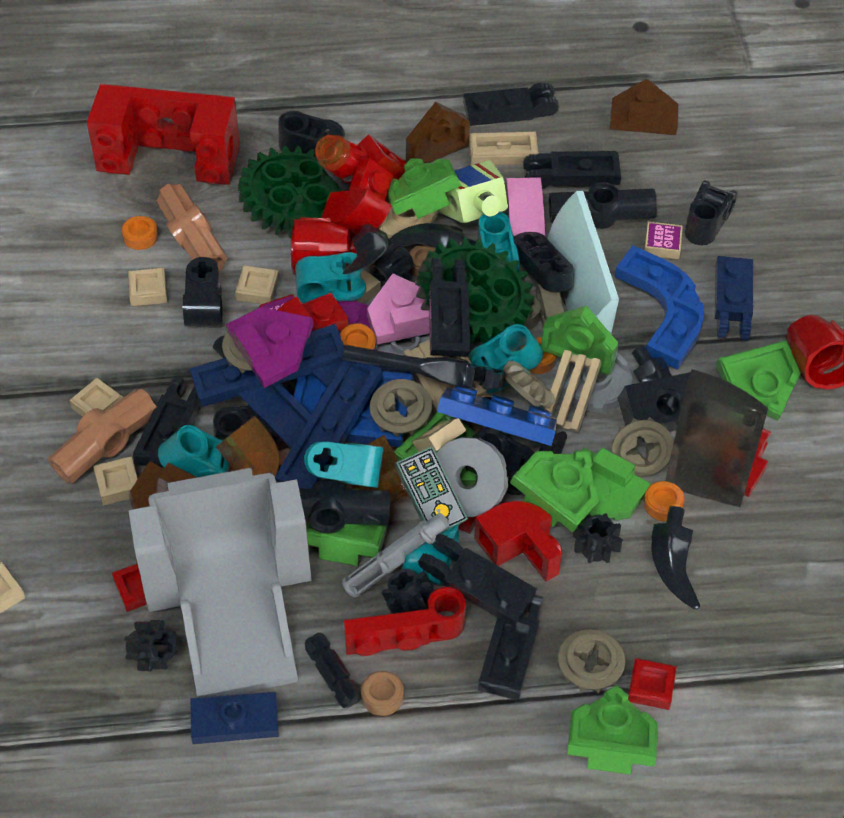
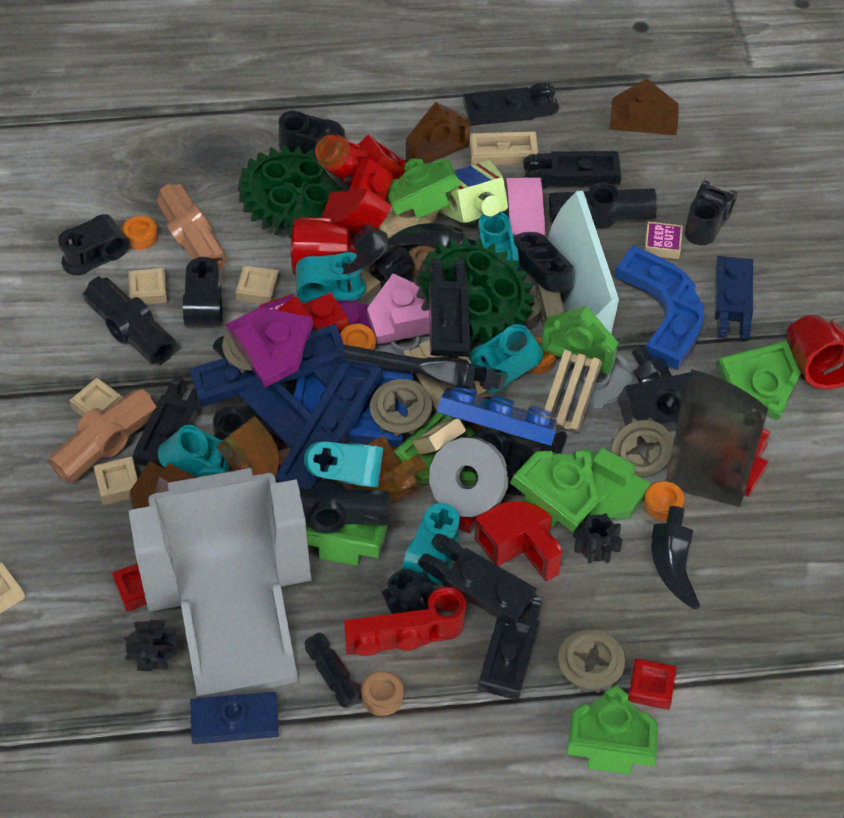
red plate [87,84,240,185] -> none
light grey piece [342,513,449,598] -> none
tile [394,446,468,533] -> none
dark tan gear [503,361,555,408] -> none
none -> black piece [58,214,130,275]
none -> black piece [83,276,177,365]

